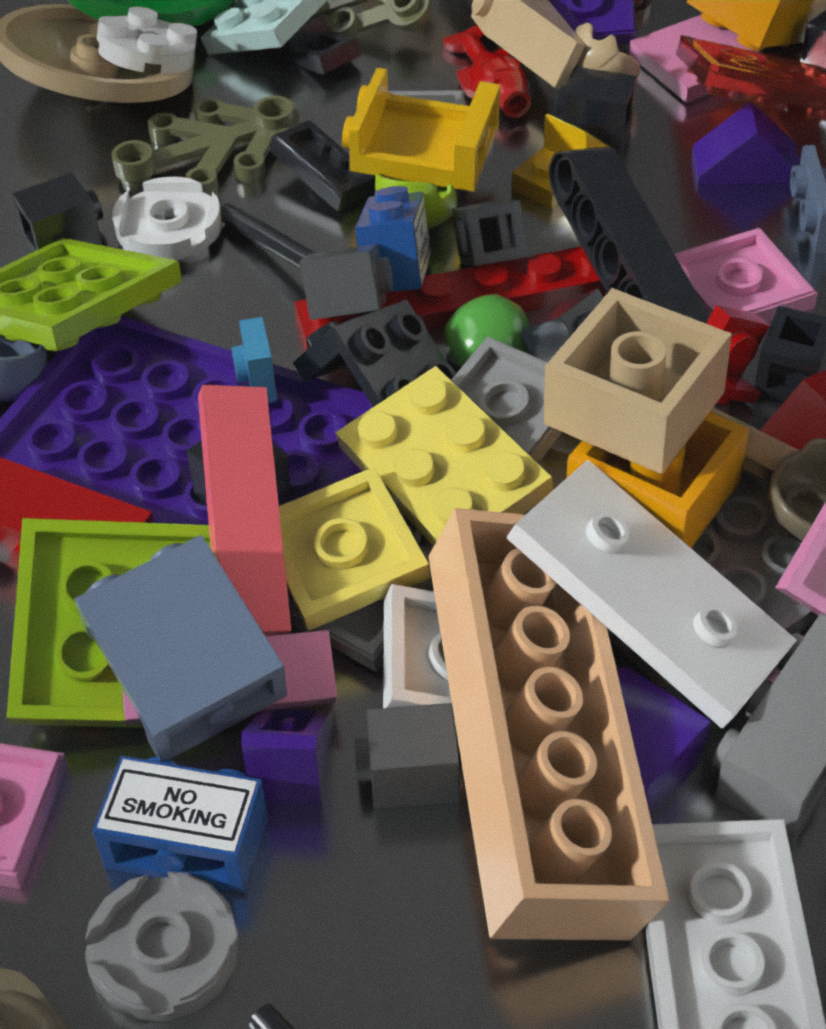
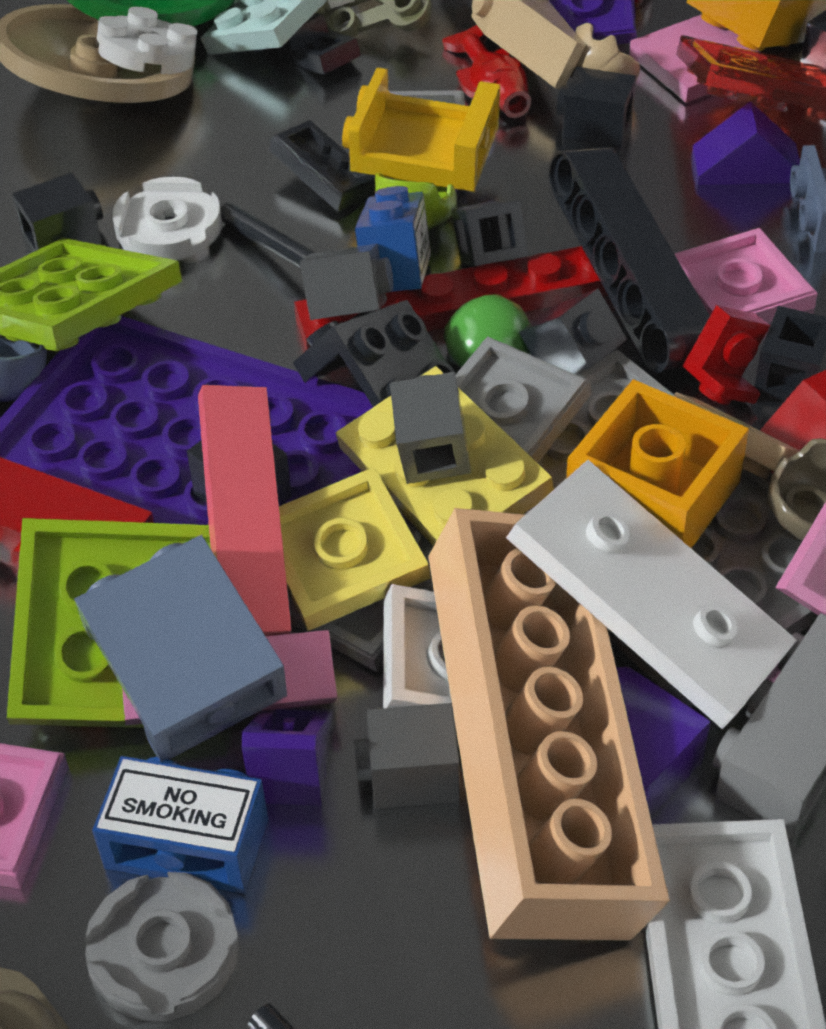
olive plant [111,96,300,196] -> none
dark azure plate [231,317,277,402] -> none
yellow slope [511,114,615,209] -> none
tan brick [544,288,732,474] -> none
none -> dark grey brick [390,371,472,484]

